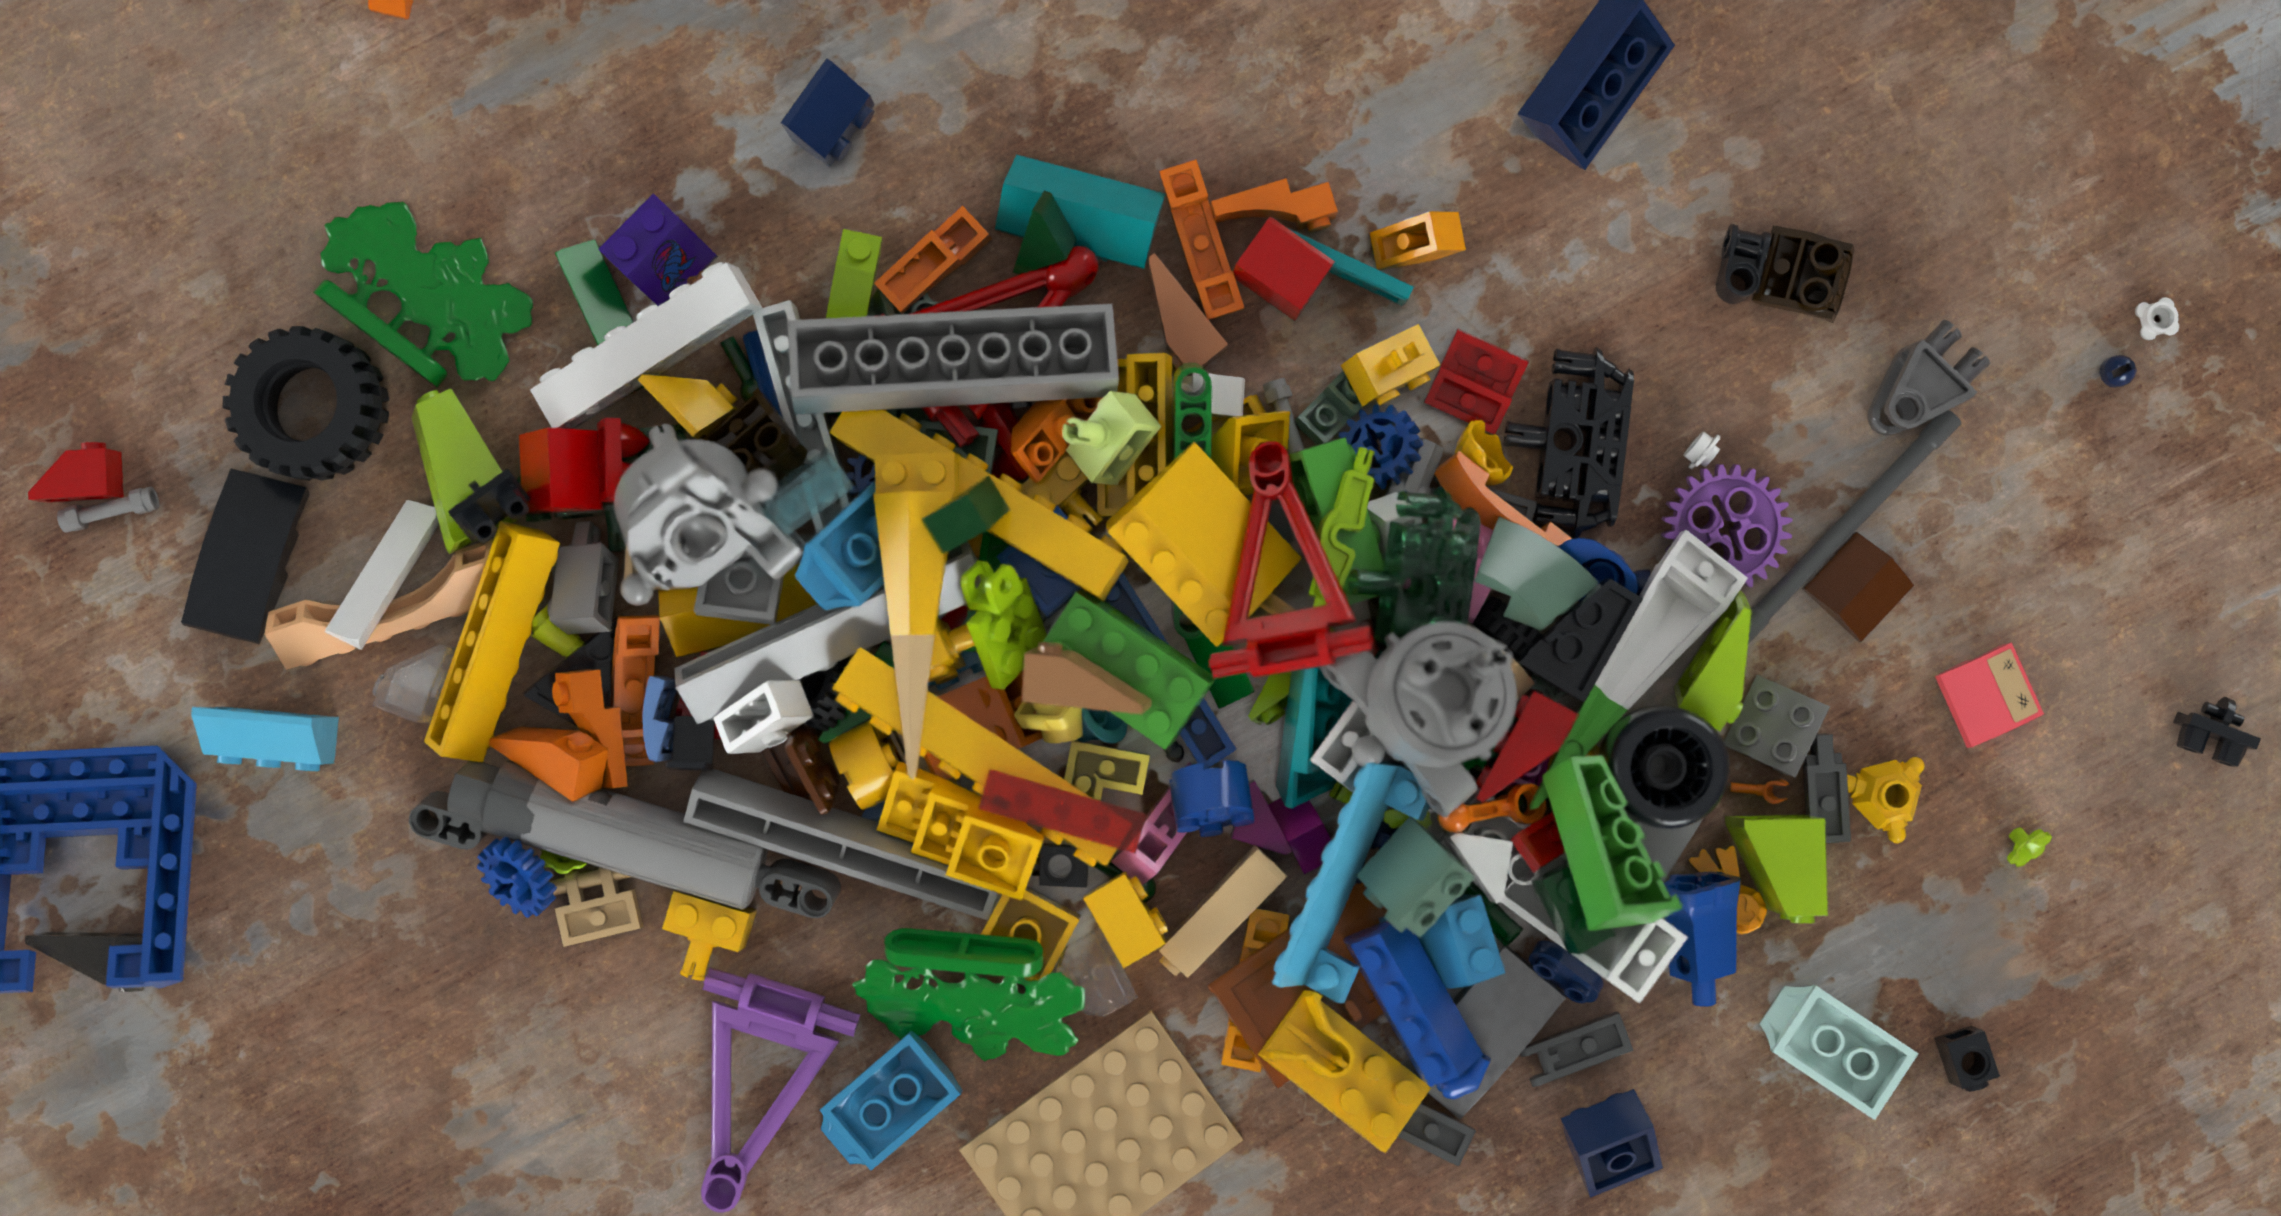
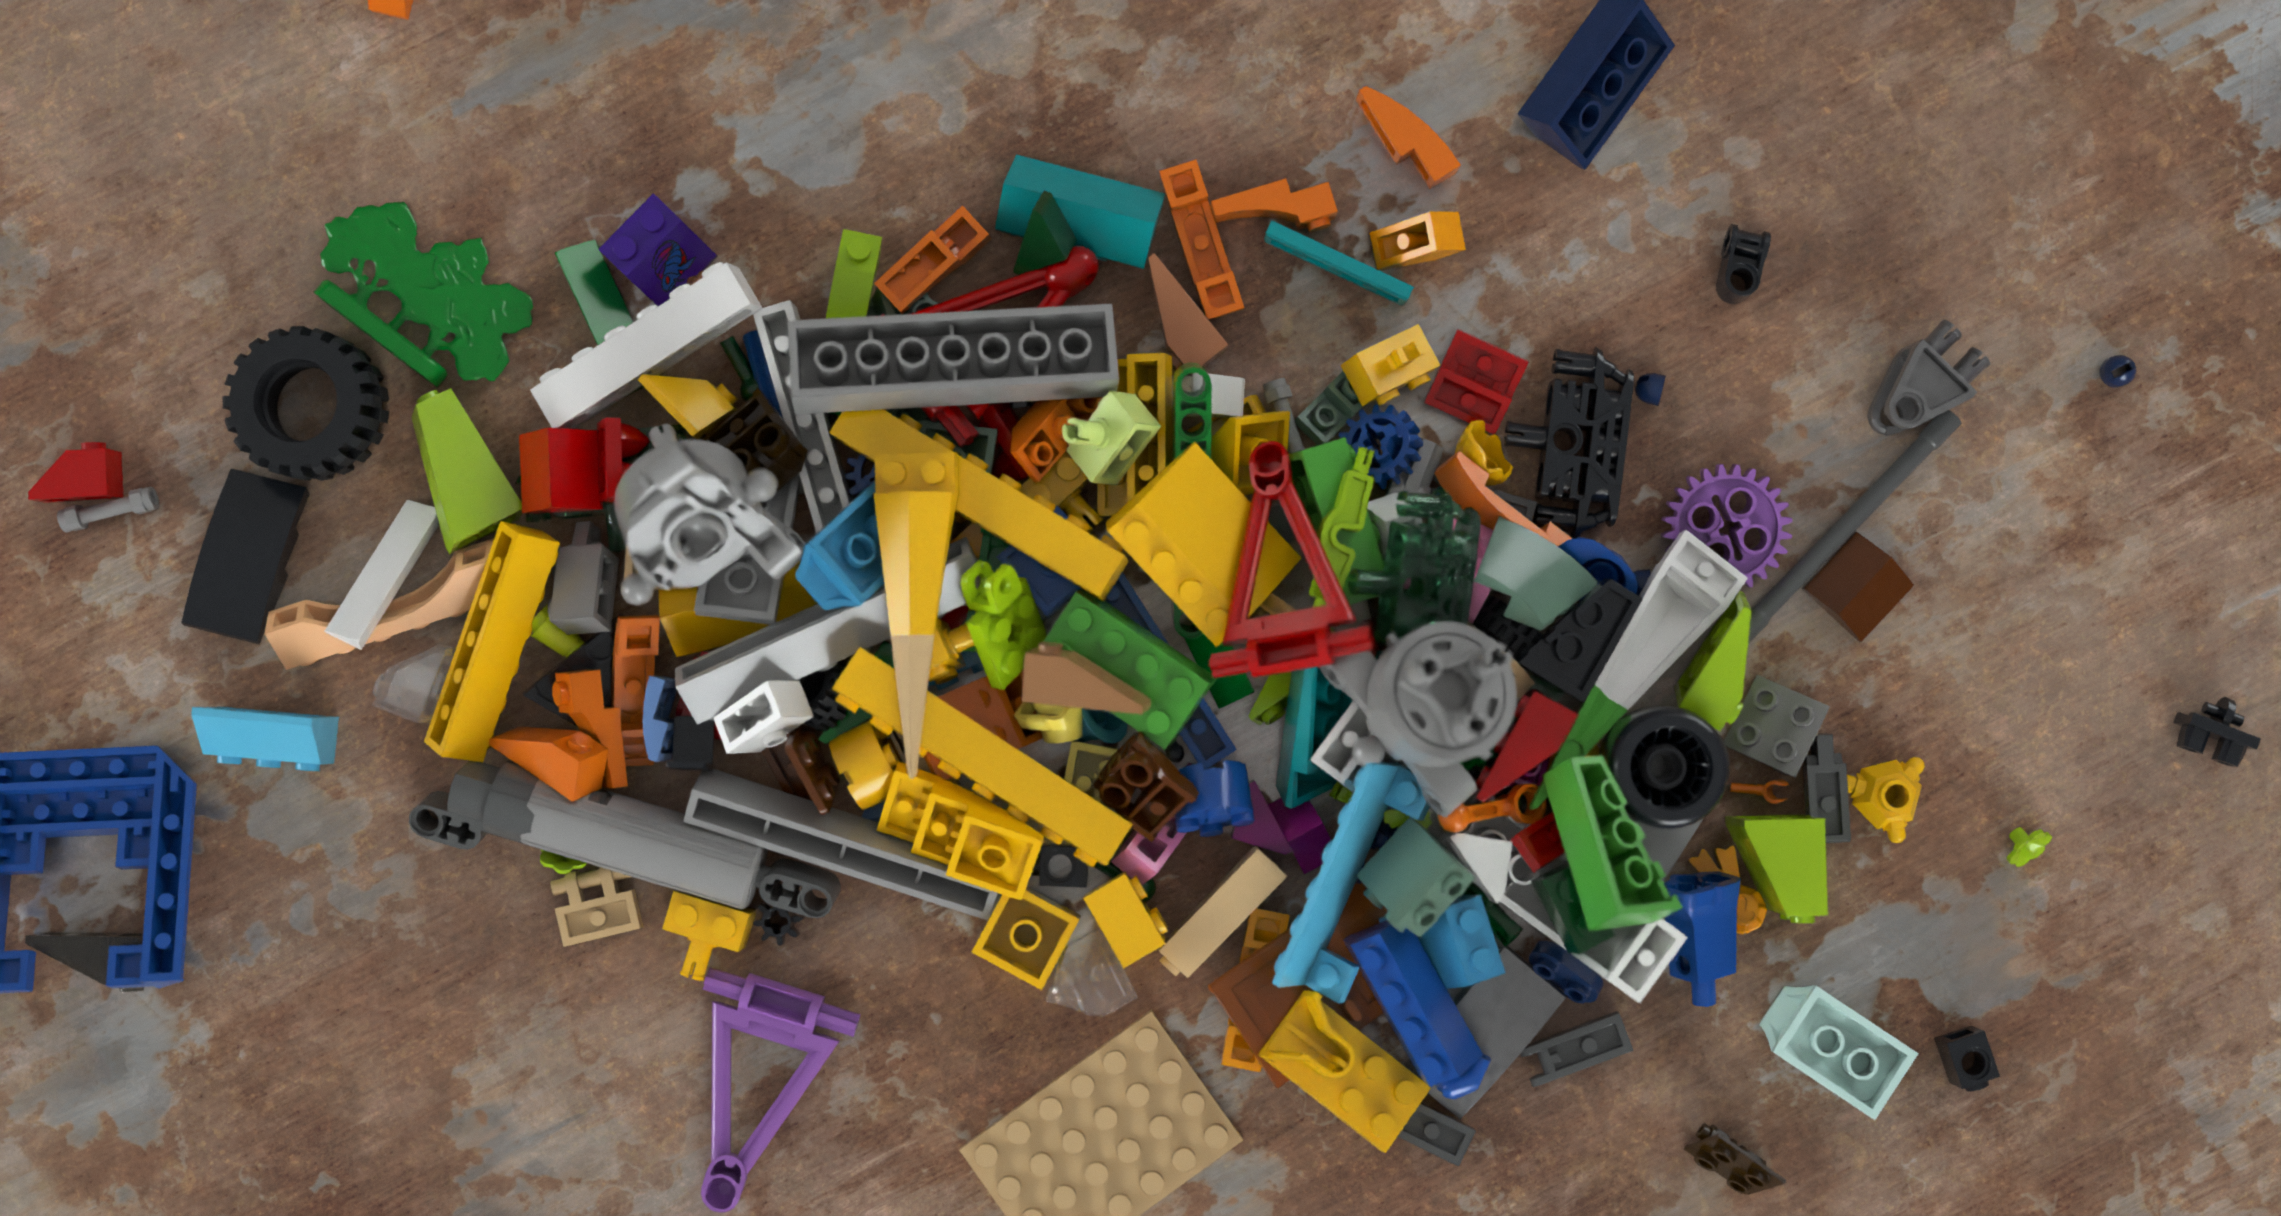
black hips [448,468,531,544] -> none
blue gear [477,837,557,918] -> none
clear light blue panel [763,447,853,534] -> none
dark blue slope [780,58,875,167] -> none
dark azure slope [820,1031,963,1170] -> none
green plant [852,928,1085,1062] -> none
dark green slope [921,475,1010,554] -> none
clear red tile [978,769,1147,854] -> none
red slope [1233,216,1335,321] -> none
dark blue slope [1561,1089,1663,1198] -> none
white plate [1683,431,1721,470] -> none
dark brown slope [1752,225,1854,323] -> none
coral slope [1935,642,2044,748] -> none
white plate [2135,297,2179,340] -> none
none -> black gear [753,903,805,946]
none -> reddish brown slope [1092,731,1199,842]
none -> orange slope [1356,86,1461,189]
none -> dark blue hinge [1635,373,1666,406]
none -> dark brown hinge [1684,1123,1787,1195]

